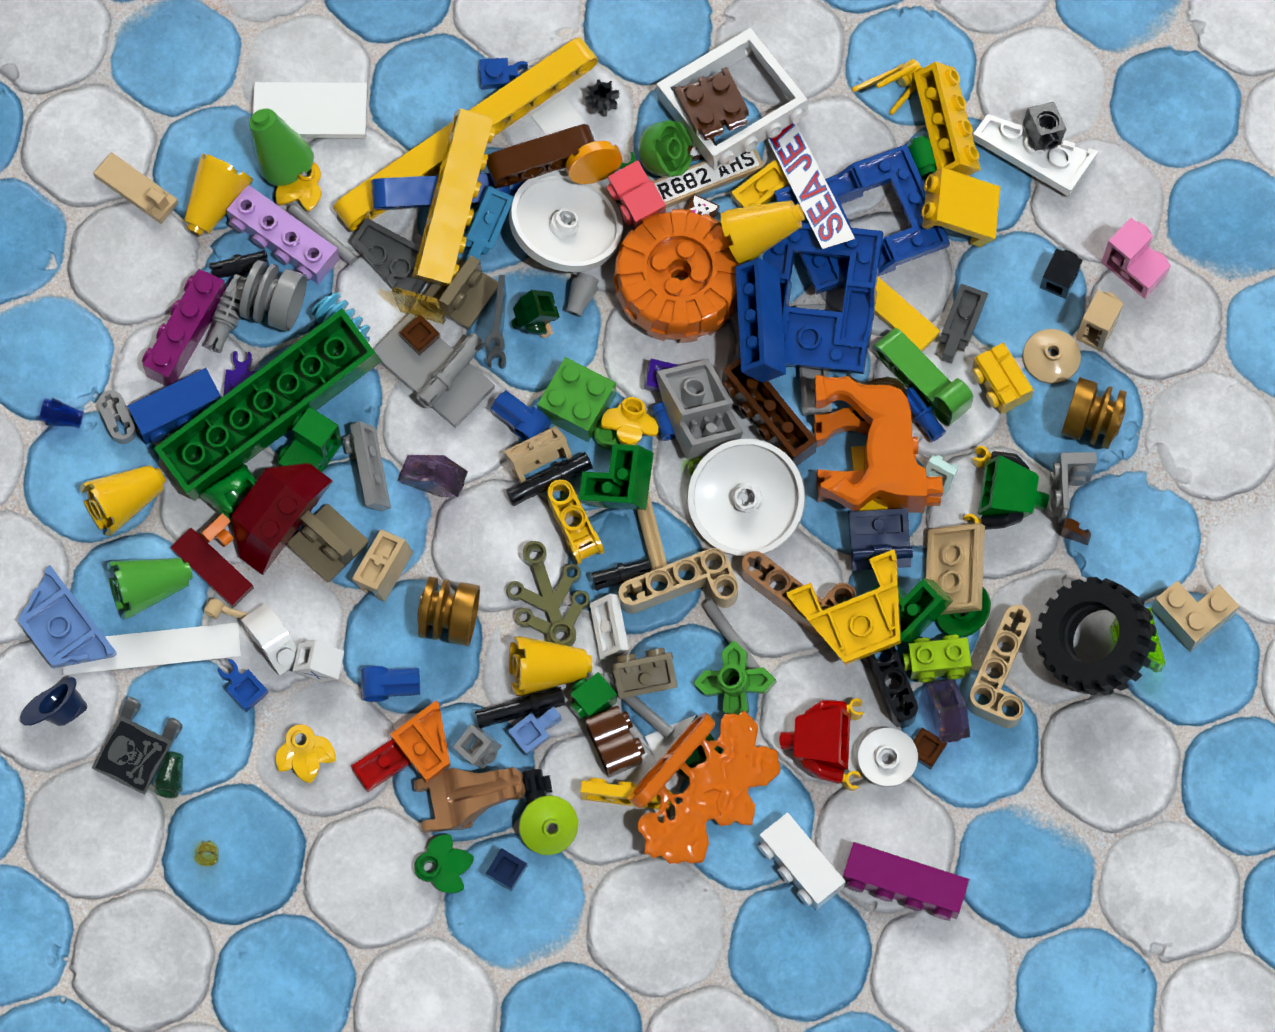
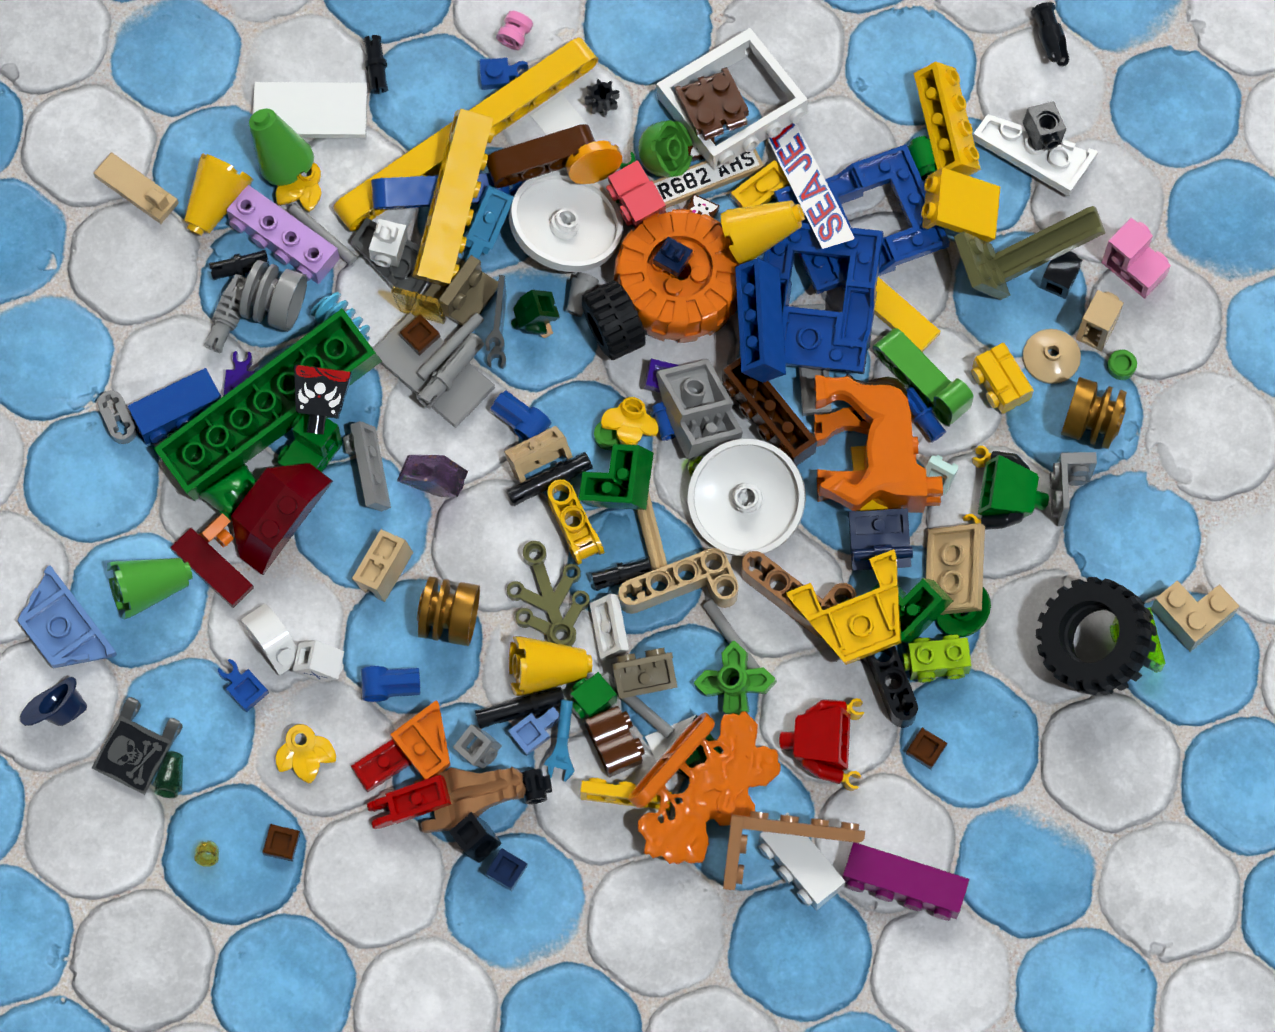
clear blue cone [39,398,84,428] -> none
white sticker [63,622,241,675] -> none
yellow cone [80,465,166,536] -> none
magenta brick [142,269,226,387] -> none
tan hand [204,598,248,620] -> none
dark tan bracket [287,504,369,582] -> none
green plate [414,834,474,893] -> none
lime dish [519,795,578,855] -> none
bright green brick [537,357,616,443] -> none
yellow plant [852,59,922,115] -> none
white dish [858,728,918,787] -> none
clear purple slope [925,679,970,743] -> none
dark grey hinge [940,283,988,364] -> none
tan beam [967,605,1031,728] -> none
reddish brown tile [1060,518,1091,545] -> none
none -> reddish brown tile [263,824,300,862]
none -> torso [294,365,352,435]
none -> black pin [363,35,388,94]
none -> red hinge [367,775,451,829]
none -> white brick [369,219,408,267]
none -> light grey bar [416,313,484,381]
none -> black brick [449,812,502,863]
none -> bright pink wheel [496,11,533,50]
none -> dark azure piece [544,700,574,782]
none -> black tyre [582,280,645,361]
none -> dark blue tile [653,237,693,277]
none -> medium nougat bracket [723,811,865,890]
none -> olive bracket [954,206,1106,300]
none -> black piece [1030,2,1069,67]
none -> bright green tile [1107,350,1137,380]

